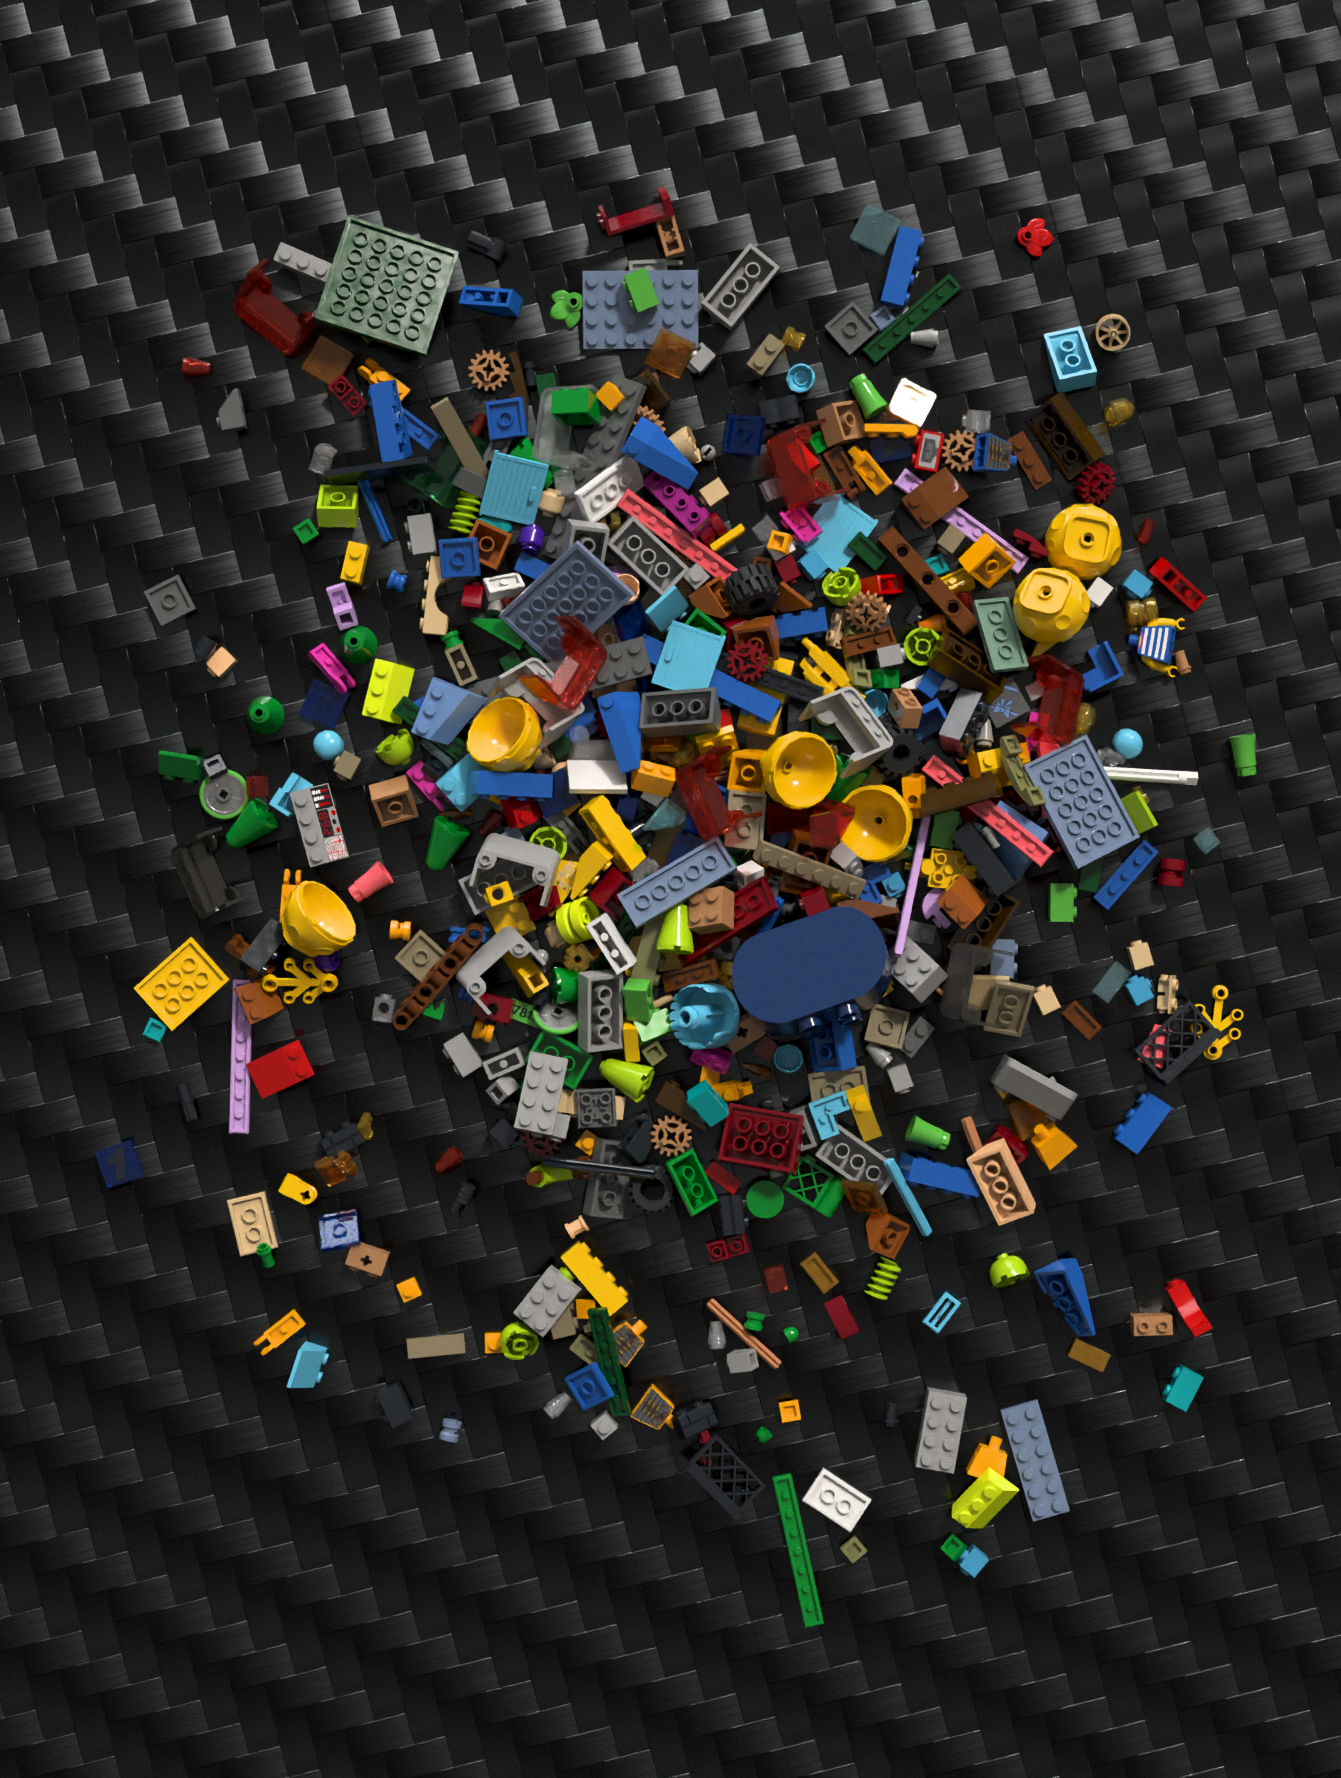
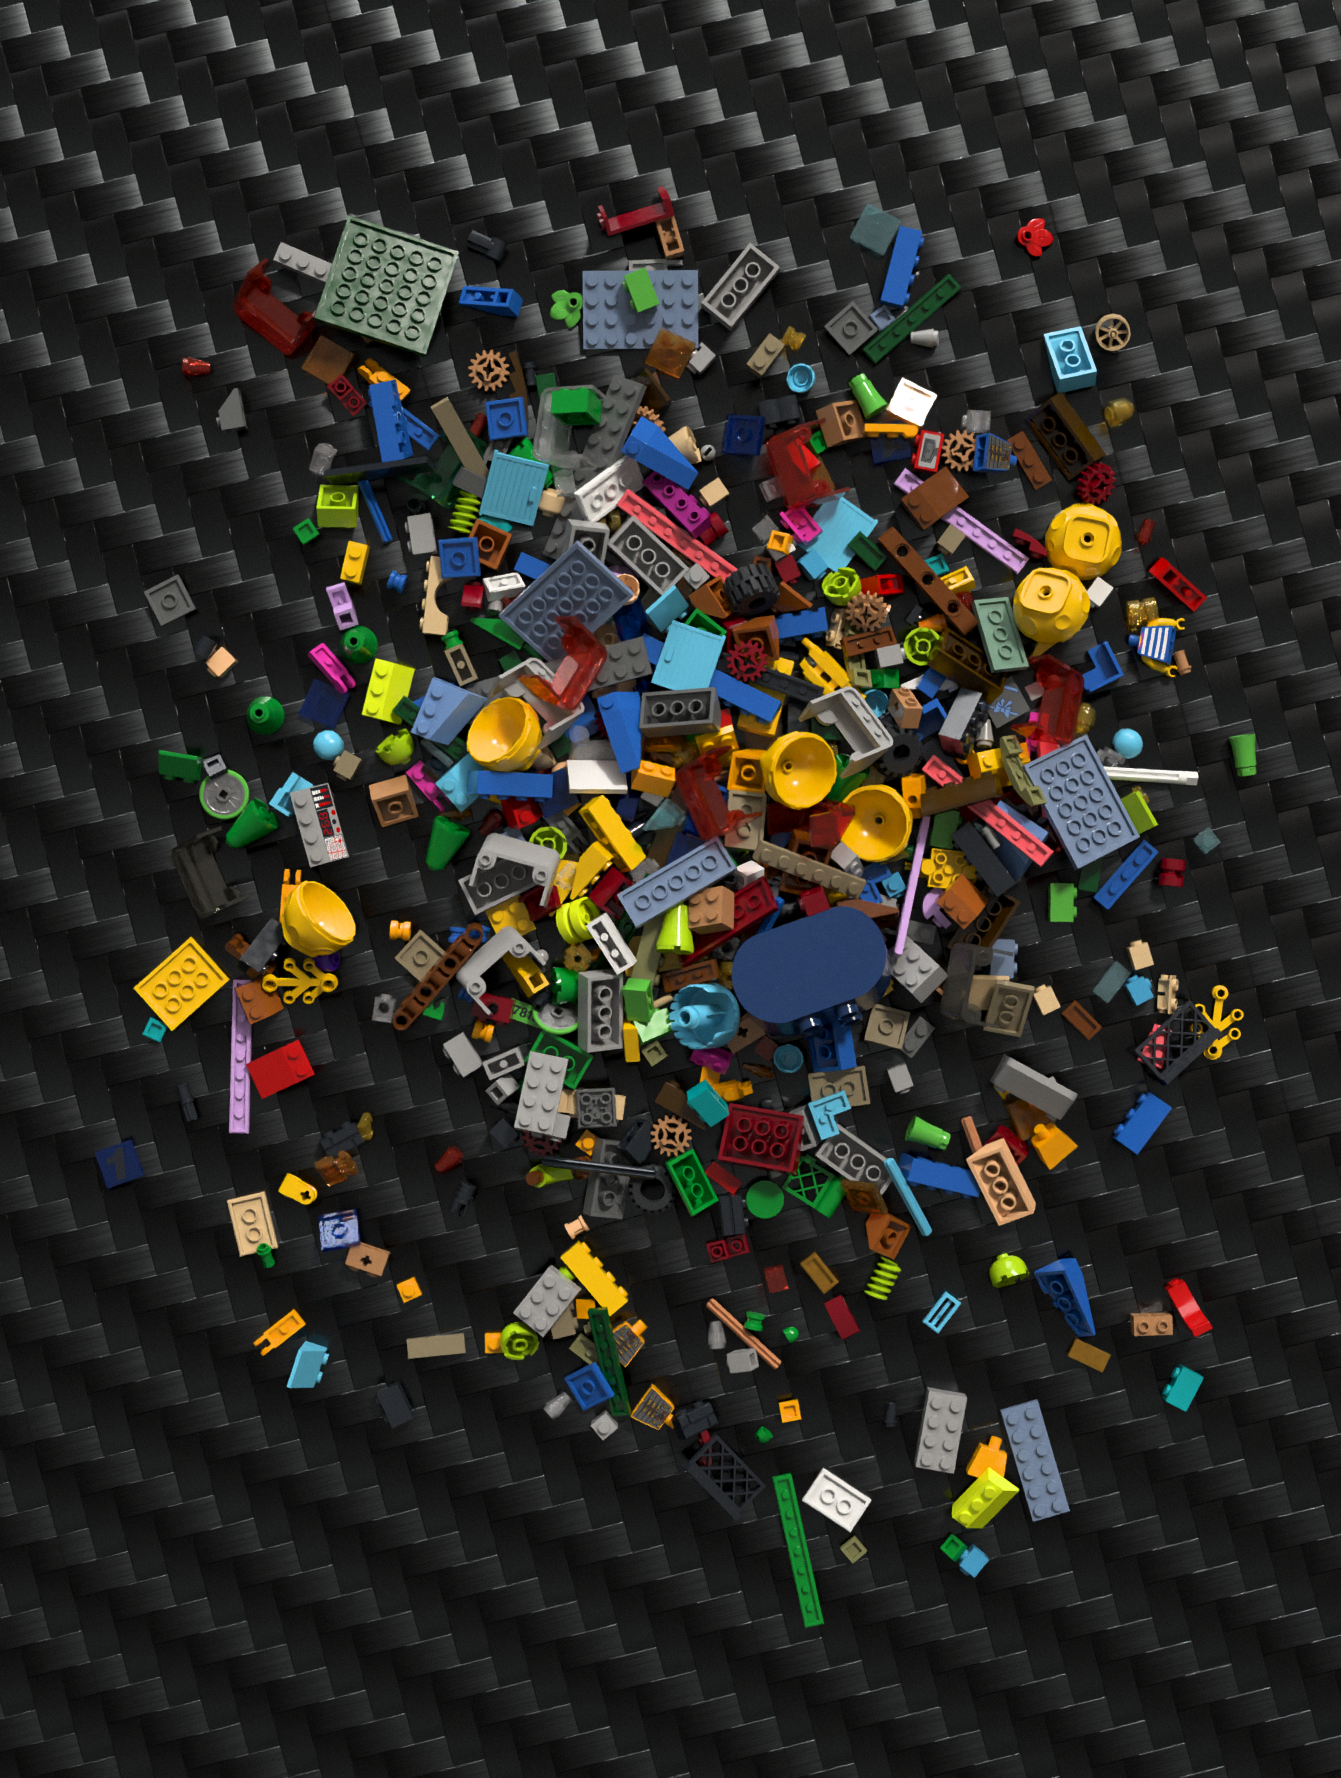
clear red panel [246,776,269,797] -> none
coral plant [348,861,394,902] -> none
sand blue wheel [439,1418,462,1442] -> none
yellow brick [484,881,515,907] -> none
dark purple head [518,524,545,554] -> none
tan head [544,920,569,949] -> none
light orange slope [596,382,625,411] -> none
lime cone [599,1058,654,1103] -> none
yellow tile [709,524,745,553] -> none
reddish brown plate [823,444,867,501] -> none
yellow slope [845,1085,882,1142] -> none
light orange hinge [848,445,892,495] -> none
light grey cone [865,1043,893,1069] -> none
light orange slope [958,533,1016,589] -> none
dark azure brick [1121,570,1153,600] -> none

